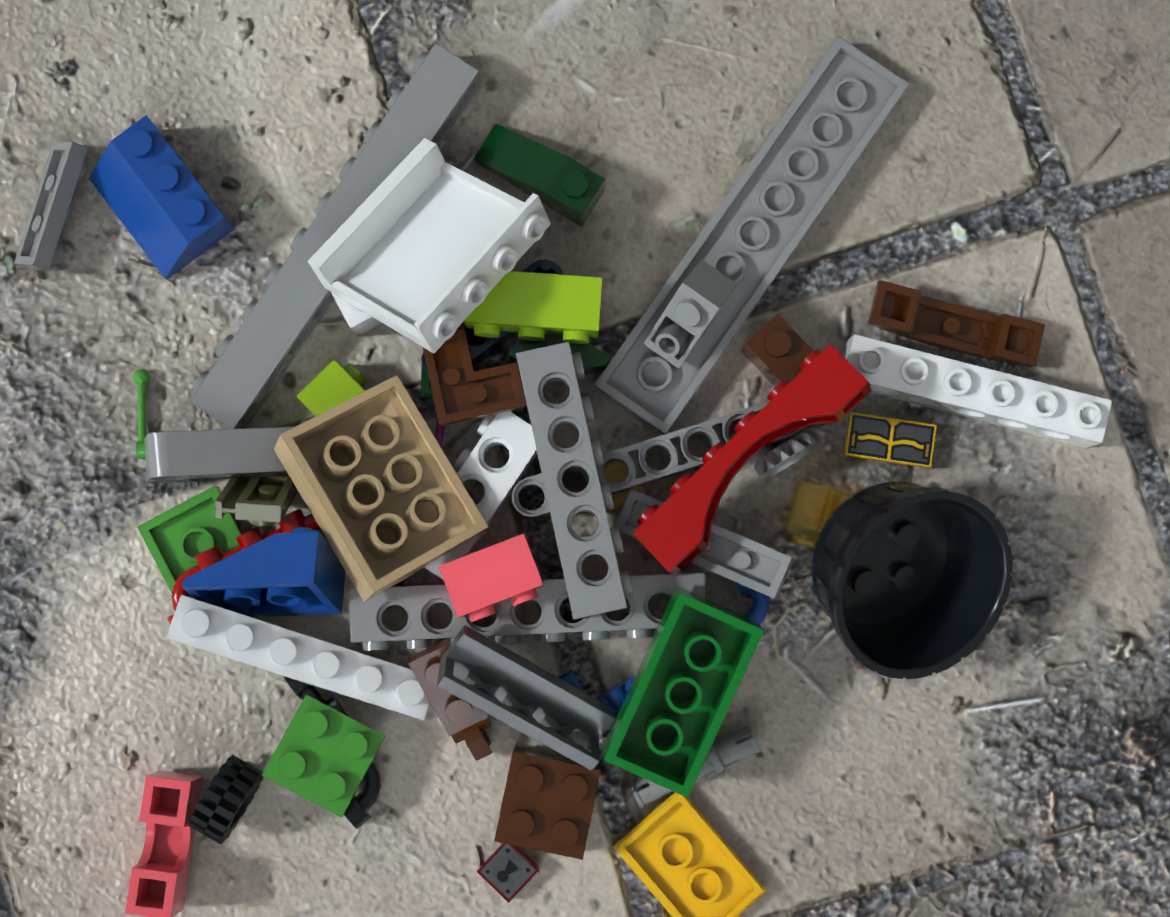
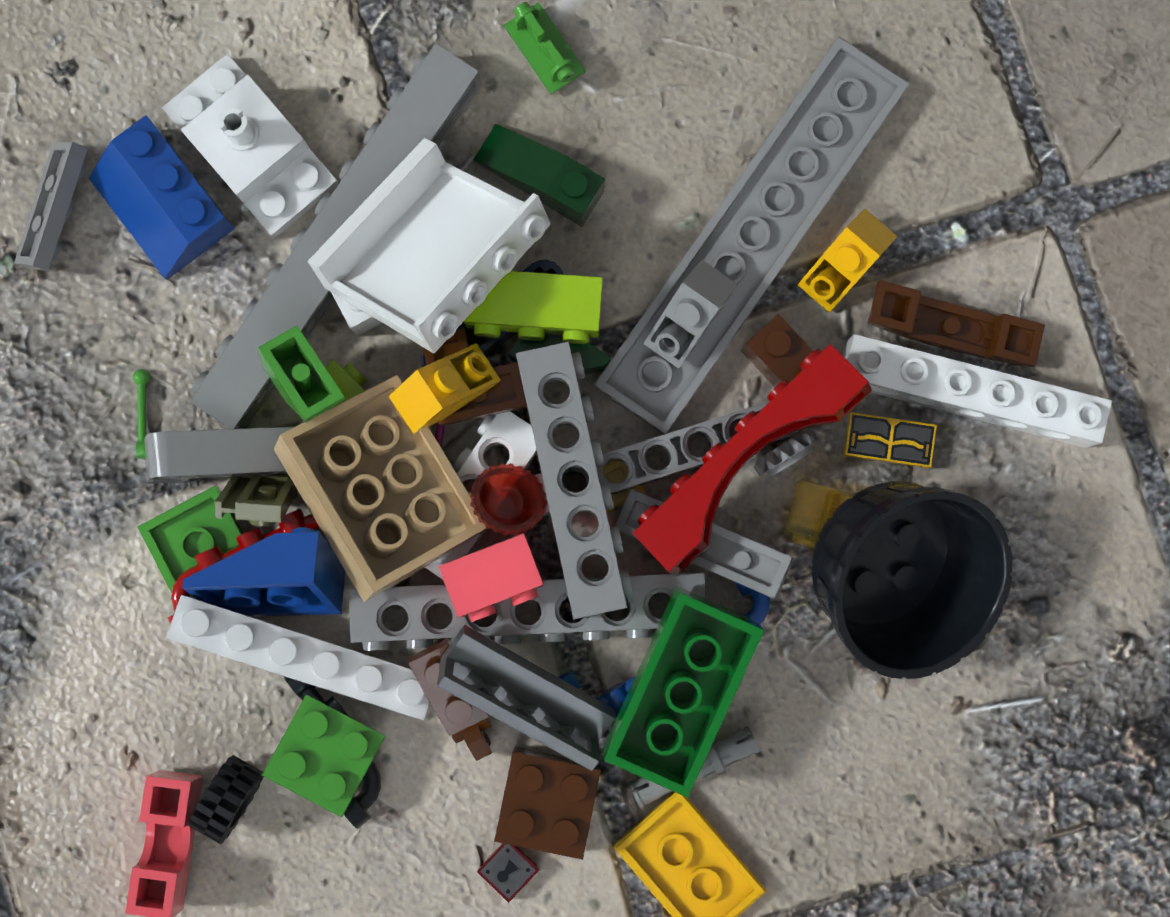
none -> white brick [162,53,339,239]
none -> bright green slope [257,325,345,423]
none -> yellow slope [389,344,501,434]
none -> clear red hat [470,463,547,536]
none -> bright green hinge [503,2,586,95]
none -> yellow slope [797,208,897,313]

